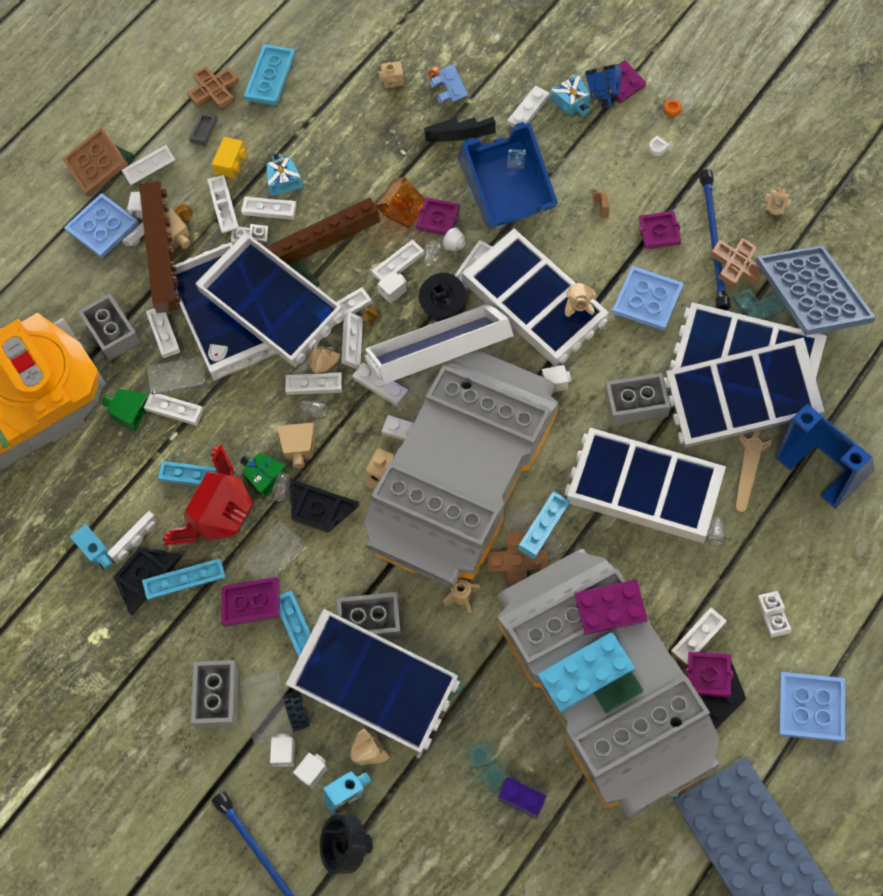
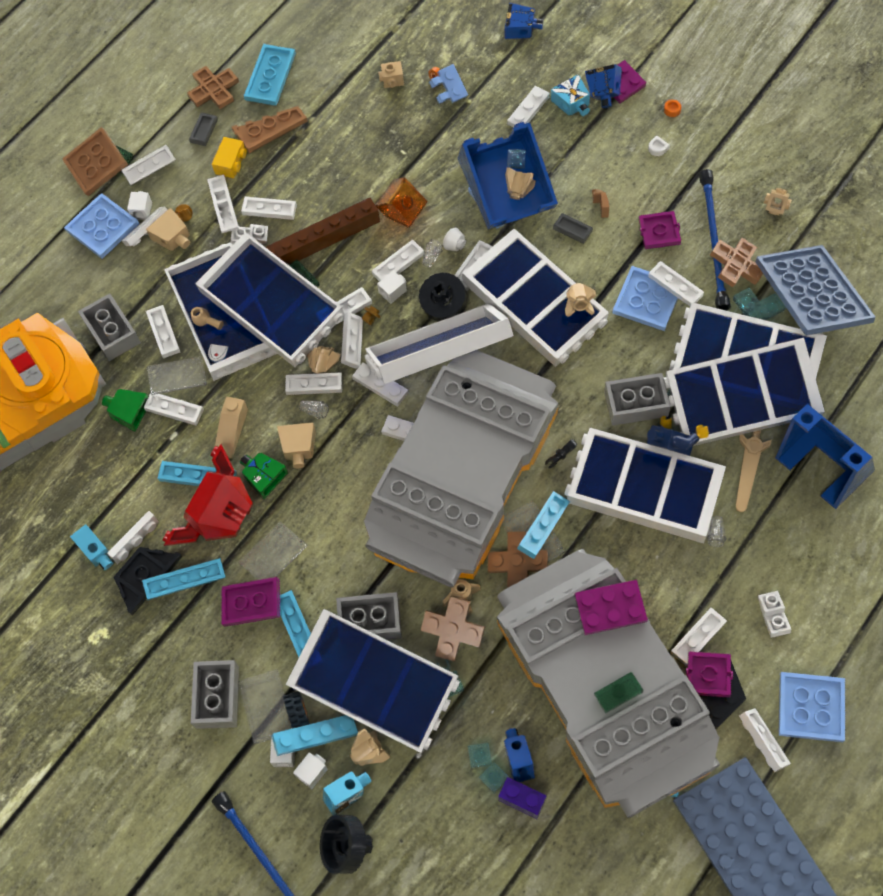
reddish brown brick [139,181,181,314] -> none
torso [267,154,303,196] -> none
clear cone [271,472,290,501] -> none
black wing [289,479,359,533] -> none
tan torso [365,448,395,490] -> none
magenta plate [416,197,460,236] -> none
black slope [424,117,496,142] -> none
medium azure plate [538,632,635,713] -> none
white brick [542,365,571,393] -> none
none -> tan bar [191,307,224,330]
none -> tan slope [215,396,248,460]
none -> medium nougat wing [231,106,307,153]
none -> medium azure plate [271,715,358,756]
none -> medium nougat plate [420,596,485,661]
none -> blue torso [504,728,535,783]
none -> blue torso [505,3,544,39]
none -> tan brick [505,167,536,200]
none -> black piece [545,439,578,469]
none -> dark grey tile [553,213,593,244]
none -> dark blue torso [647,416,709,456]
none -> white plate [648,261,704,306]
none -> white plate [739,708,791,772]

